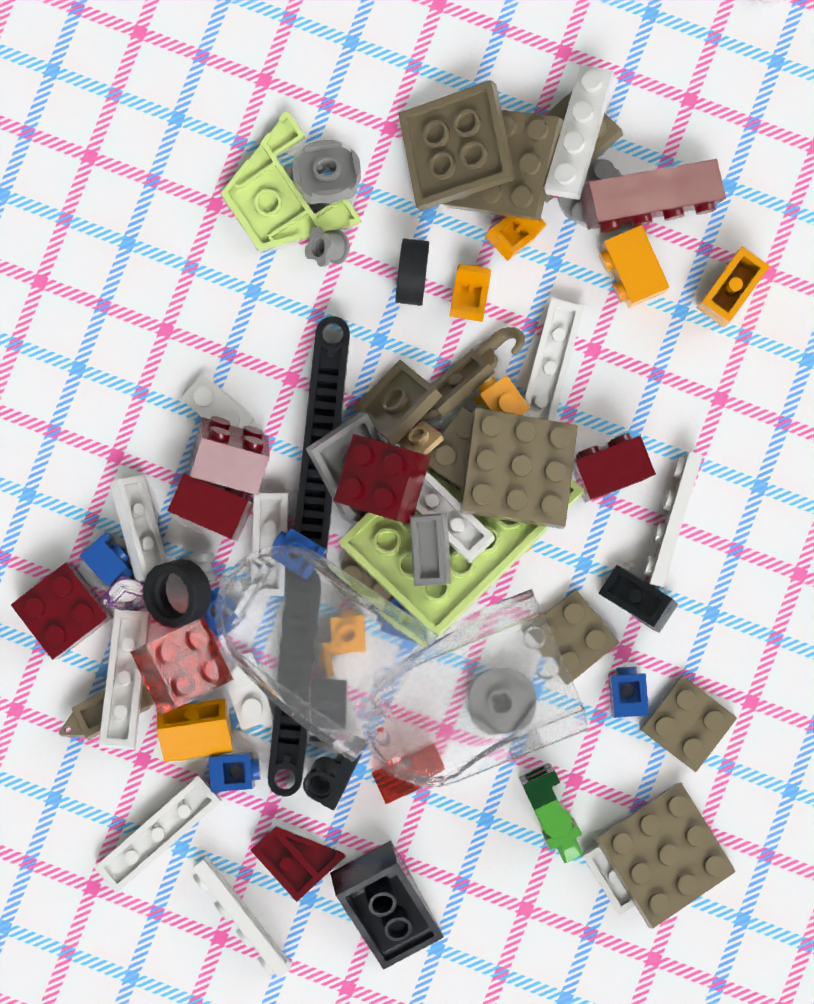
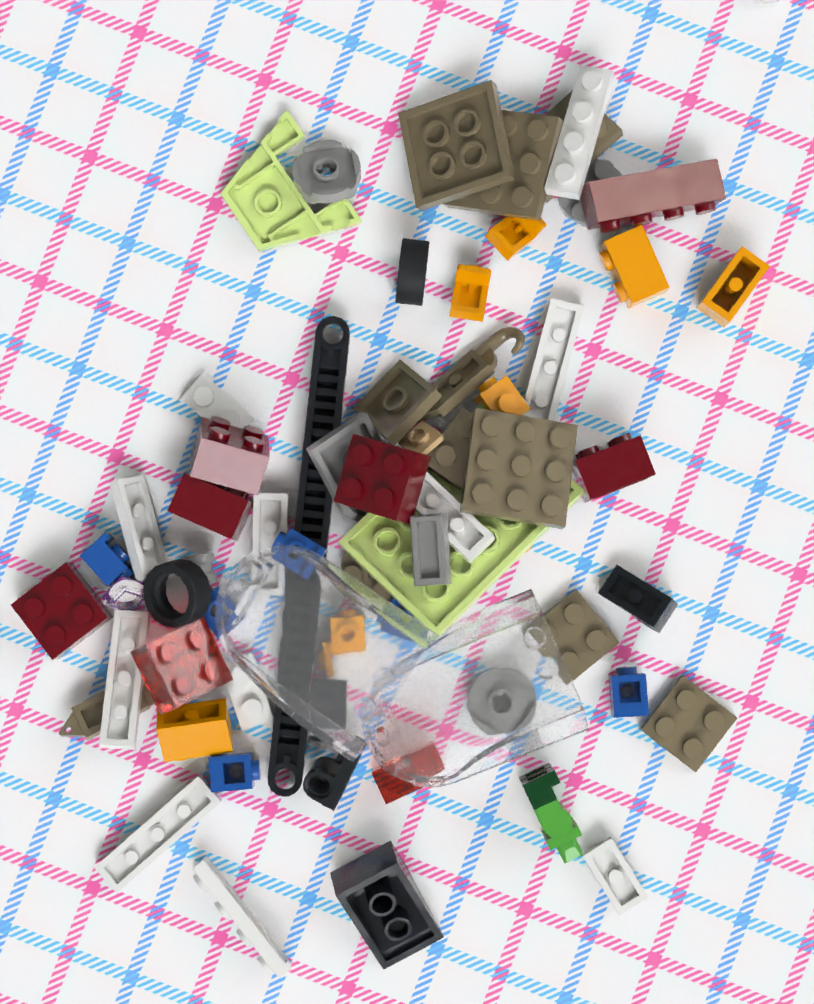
dark red wing [250,826,346,902] -> none
light grey brick [305,227,350,267] -> none
dark tan plate [594,783,736,929] -> none
white plate [643,451,703,588] -> none

